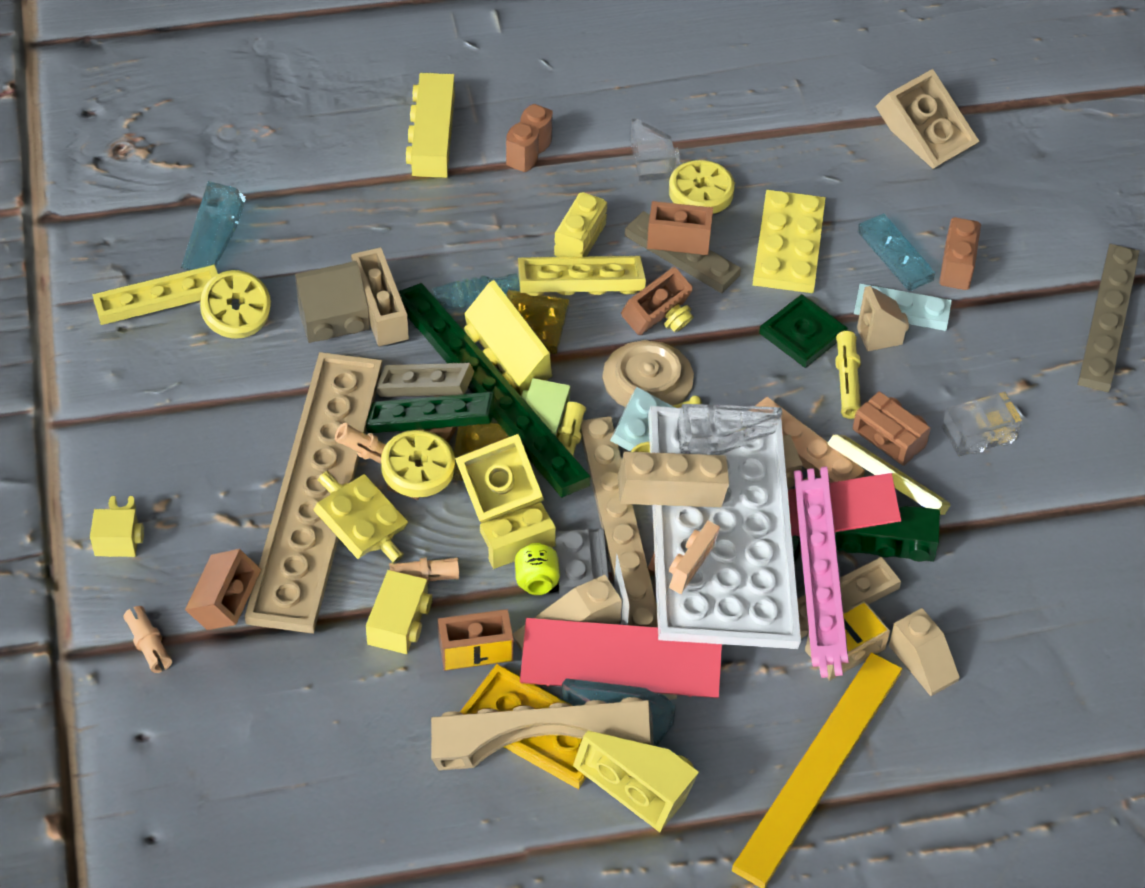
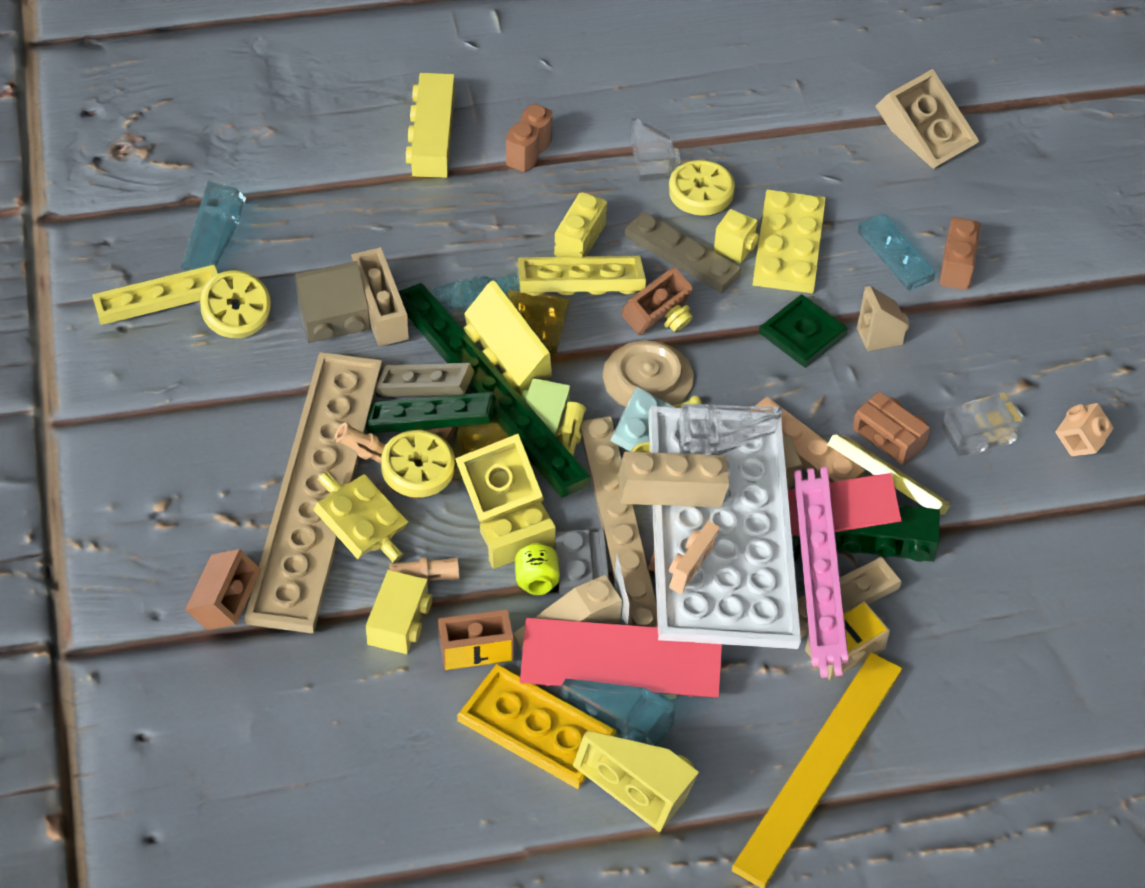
light yellow brick [90,496,144,557] -> none
light nougat pin [124,606,172,673] -> none
tan arch [431,697,654,771] -> none
nougat brick [647,201,713,255] -> none
light yellow pin [835,331,861,419] -> none
light aqua plate [854,284,952,331] -> none
tan slope [889,608,960,696] -> none
dark tan plate [1077,244,1140,393] -> none
none -> light yellow brick [714,209,759,264]
none -> light nougat brick [1055,403,1114,456]

